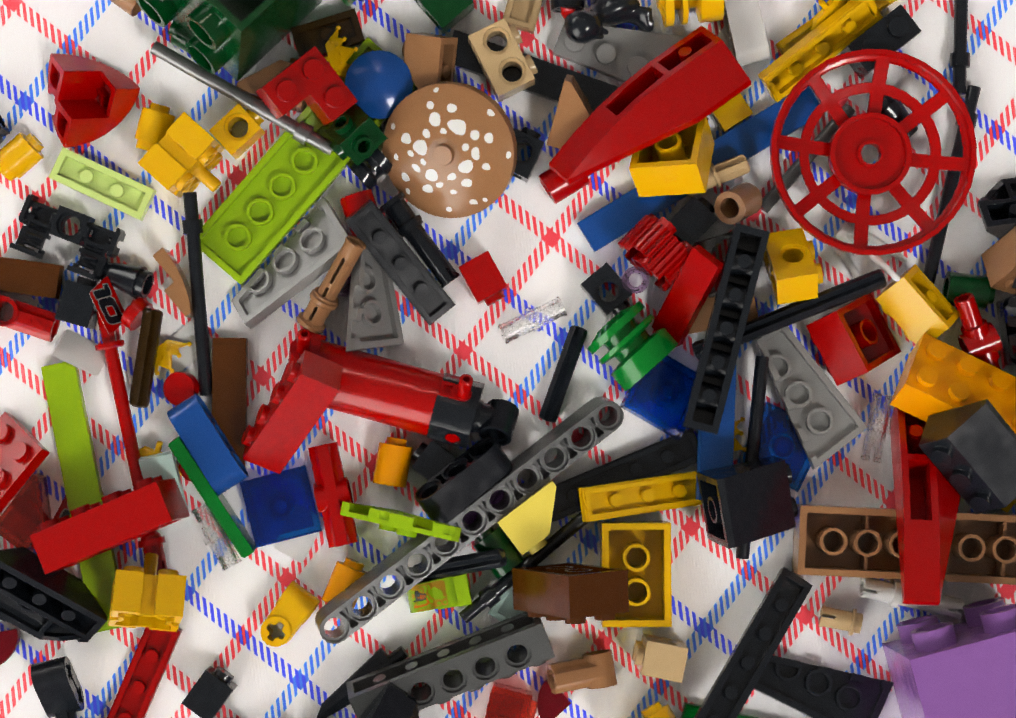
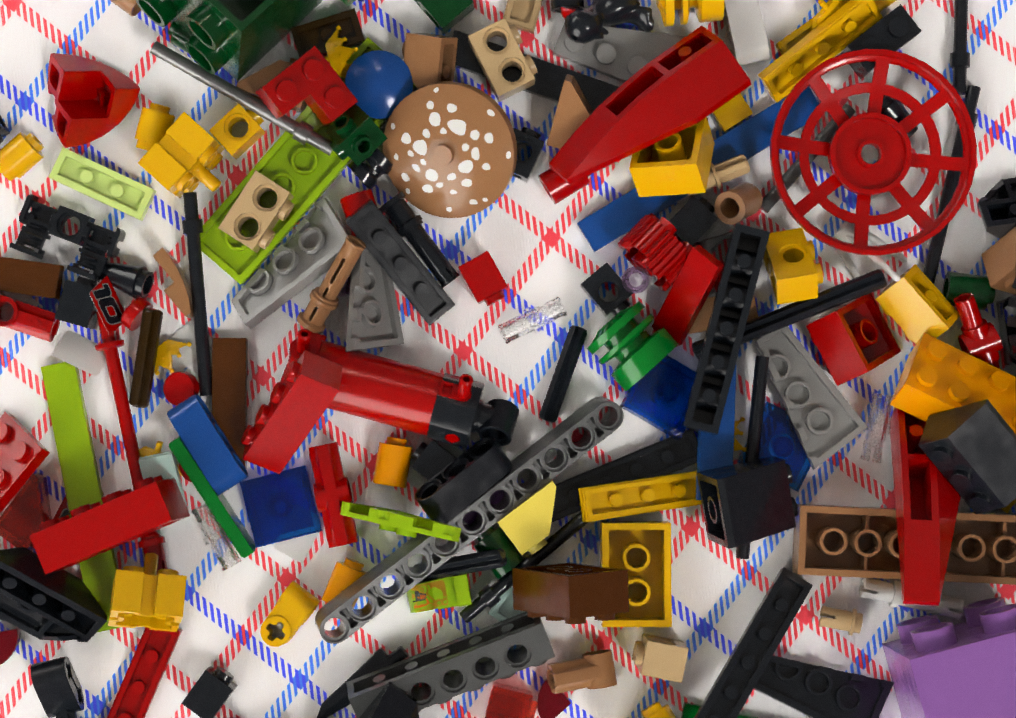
none -> tan brick [218,170,294,253]

